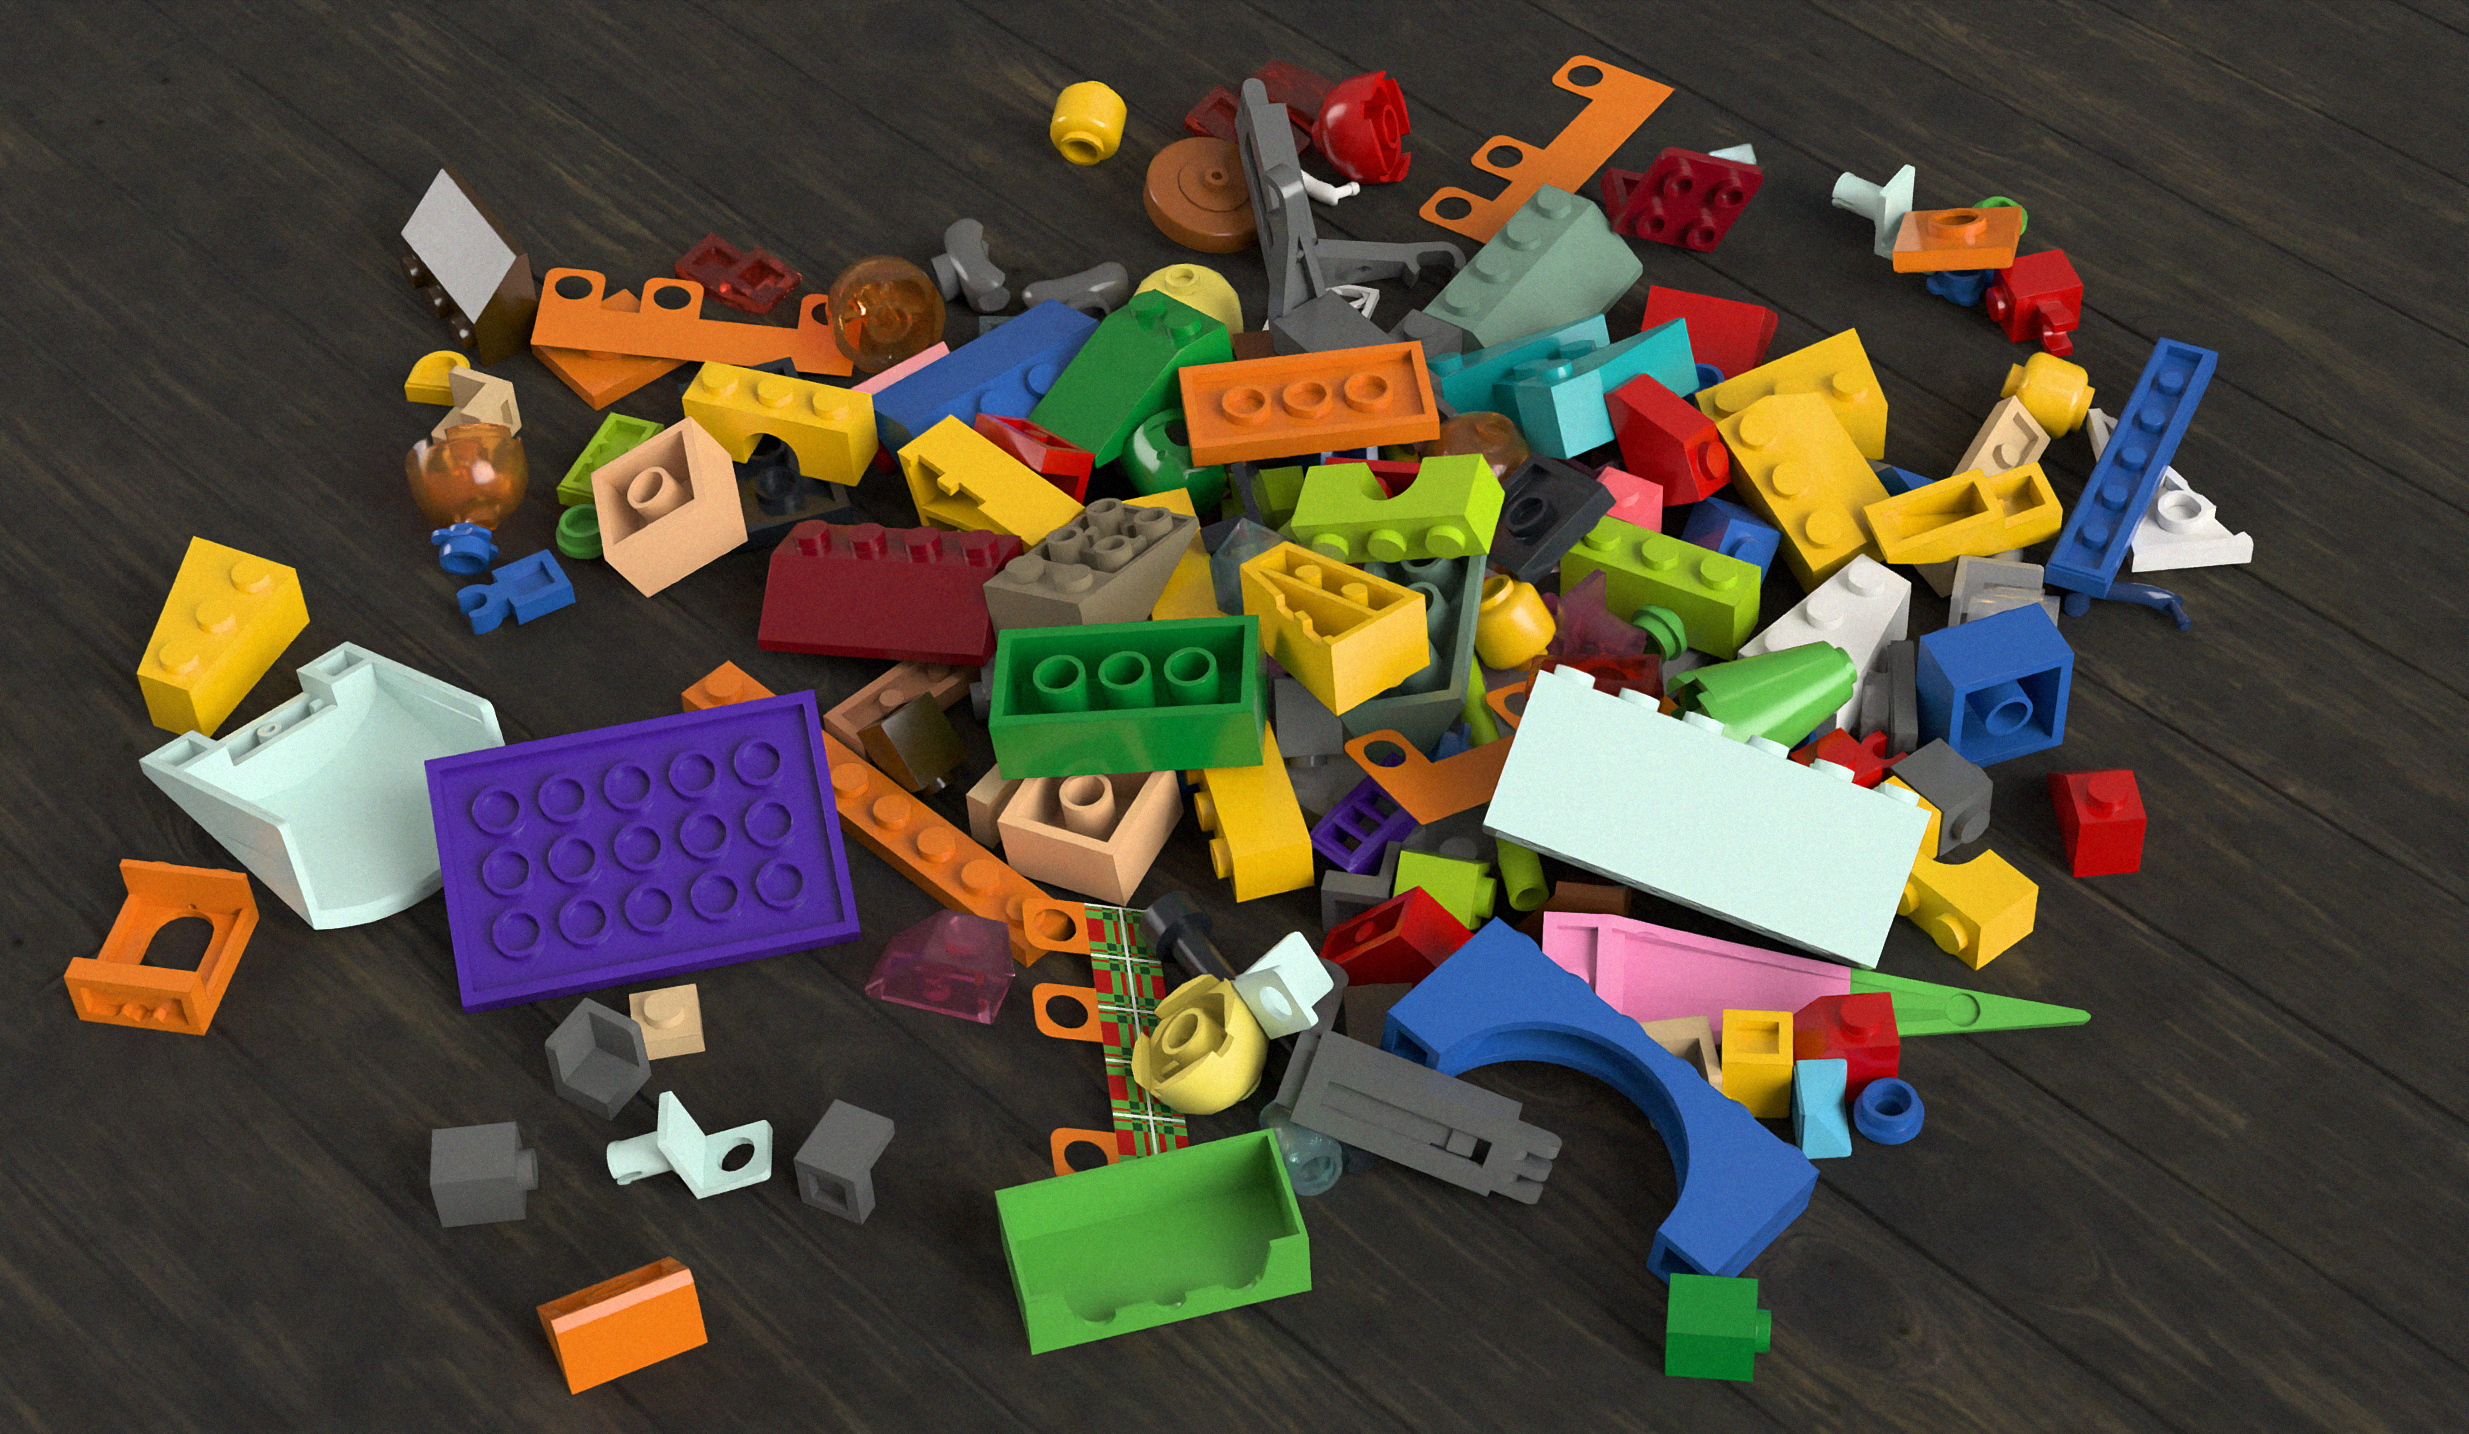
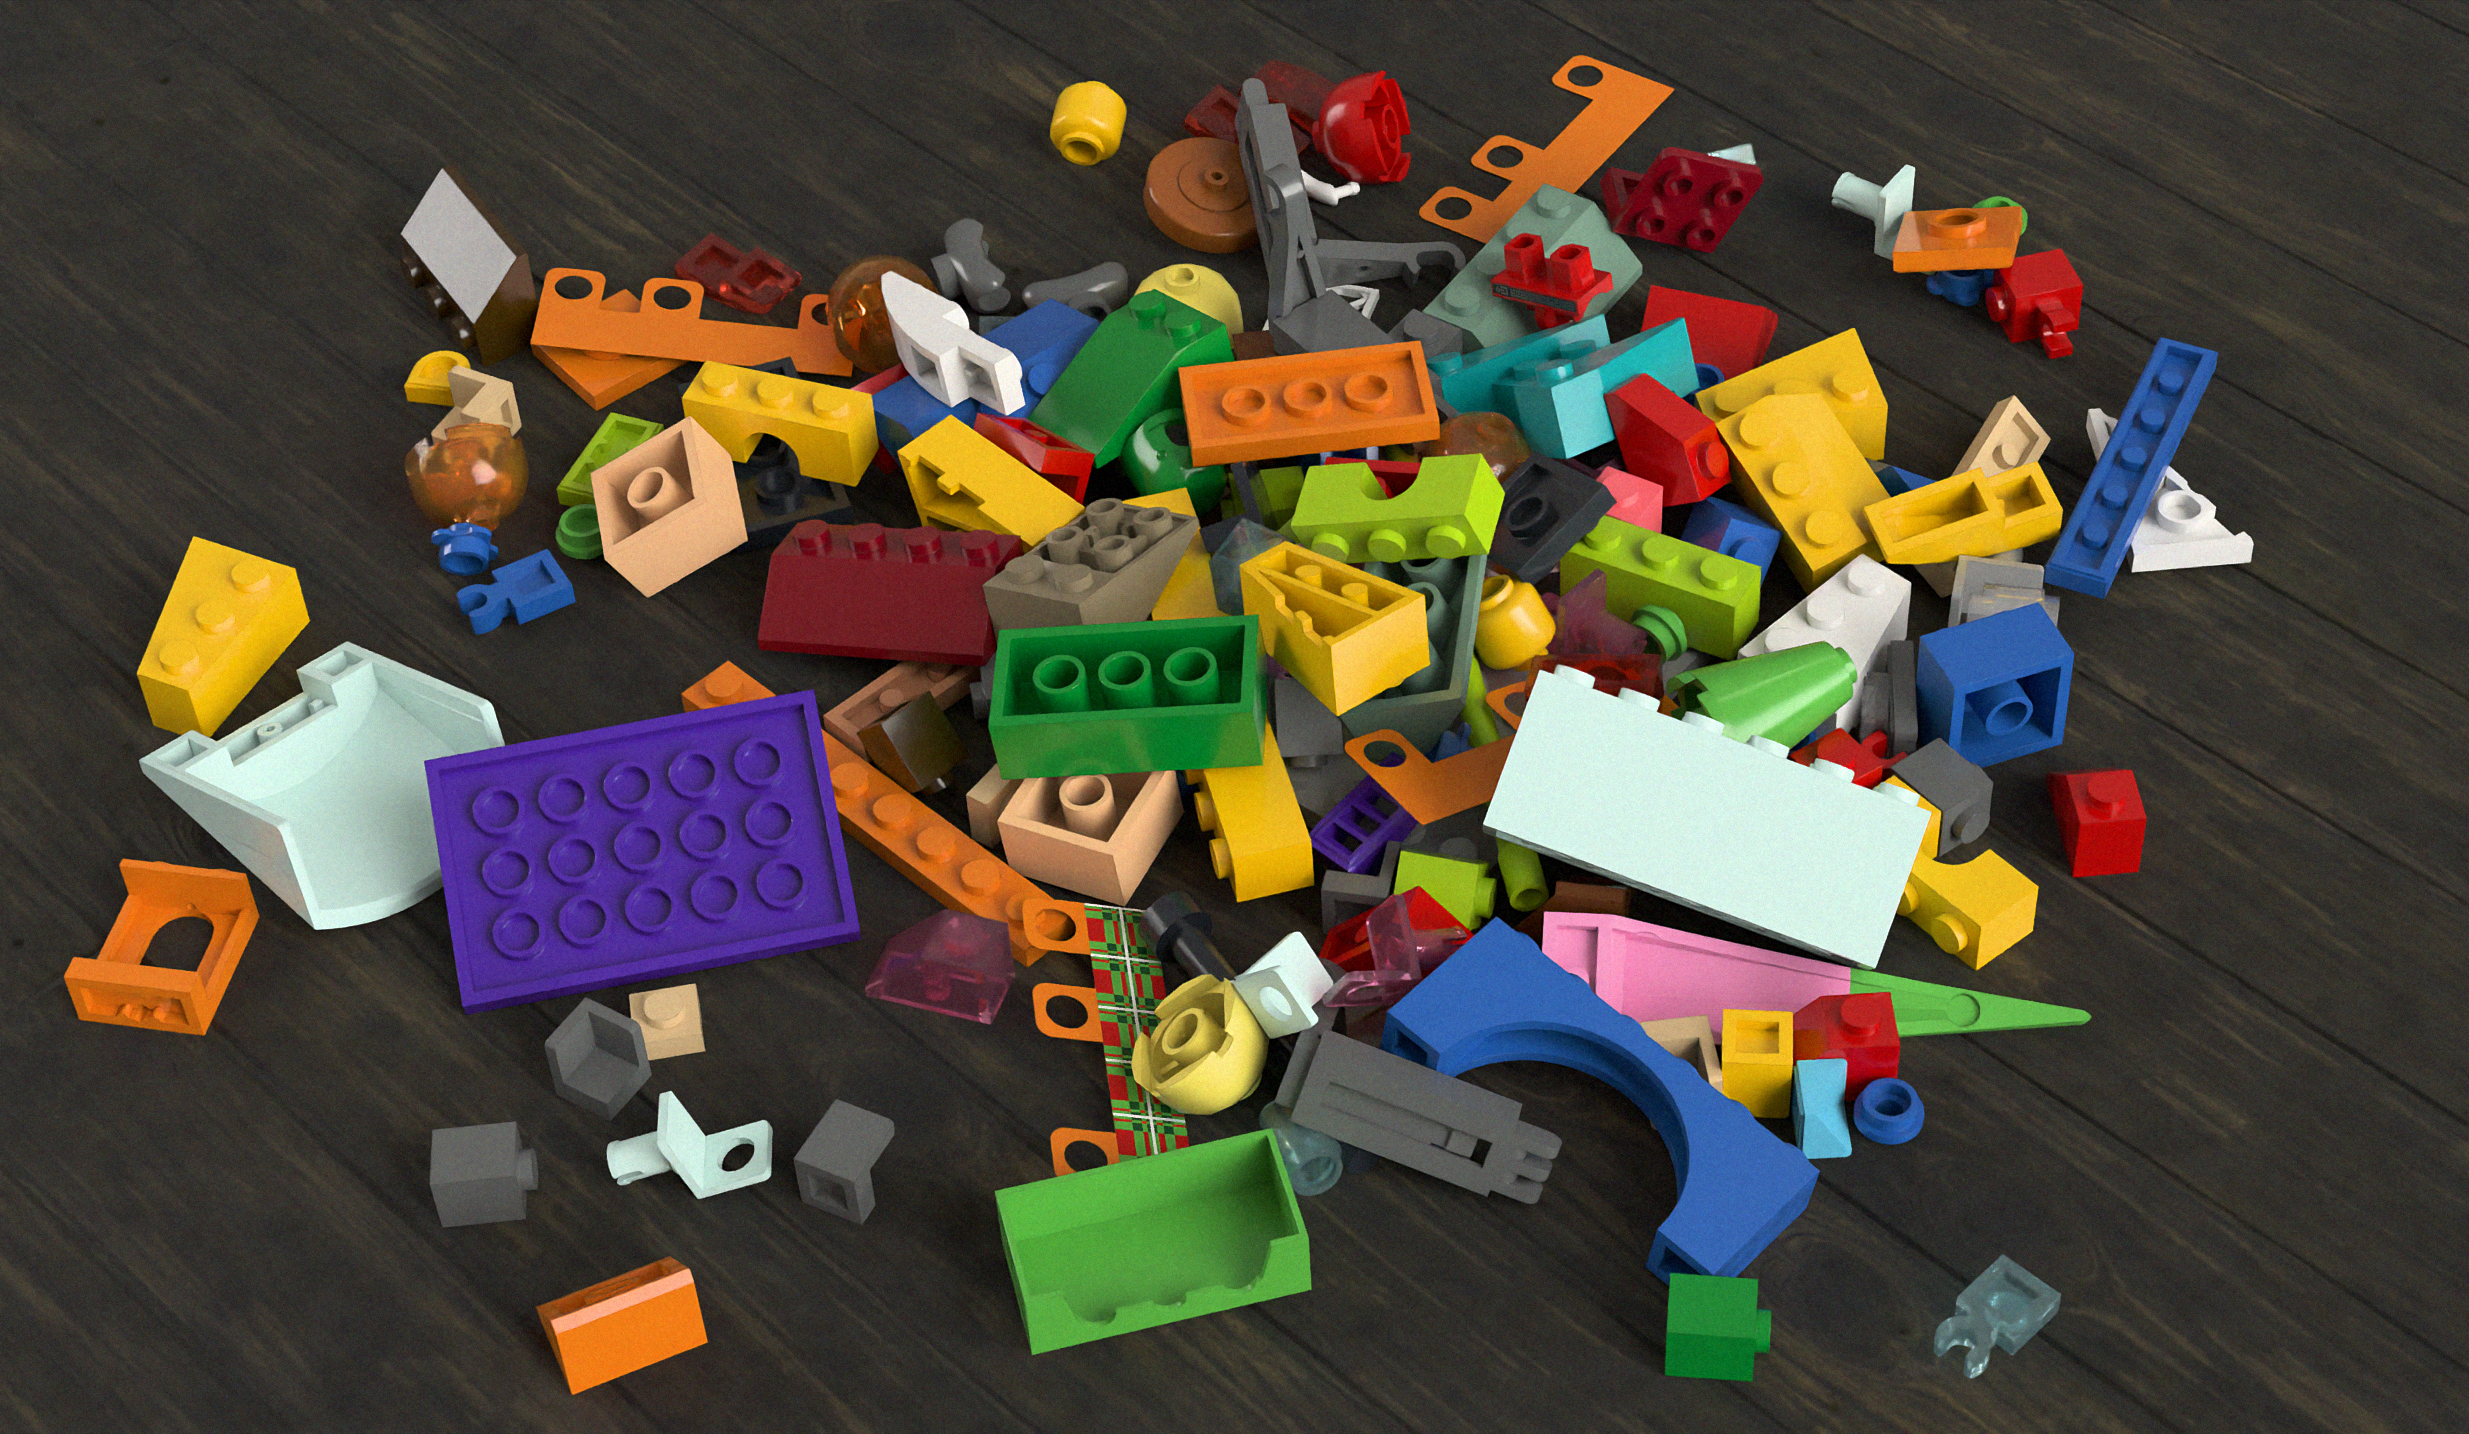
yellow head [2000,352,2095,440] -> none
dark blue piece [2054,581,2191,631] -> none
none -> white slope [881,271,1025,416]
none -> clear pink bracket [1322,894,1467,1007]
none -> red hips [1490,232,1613,331]
none -> clear light blue plate [1933,1254,2061,1378]

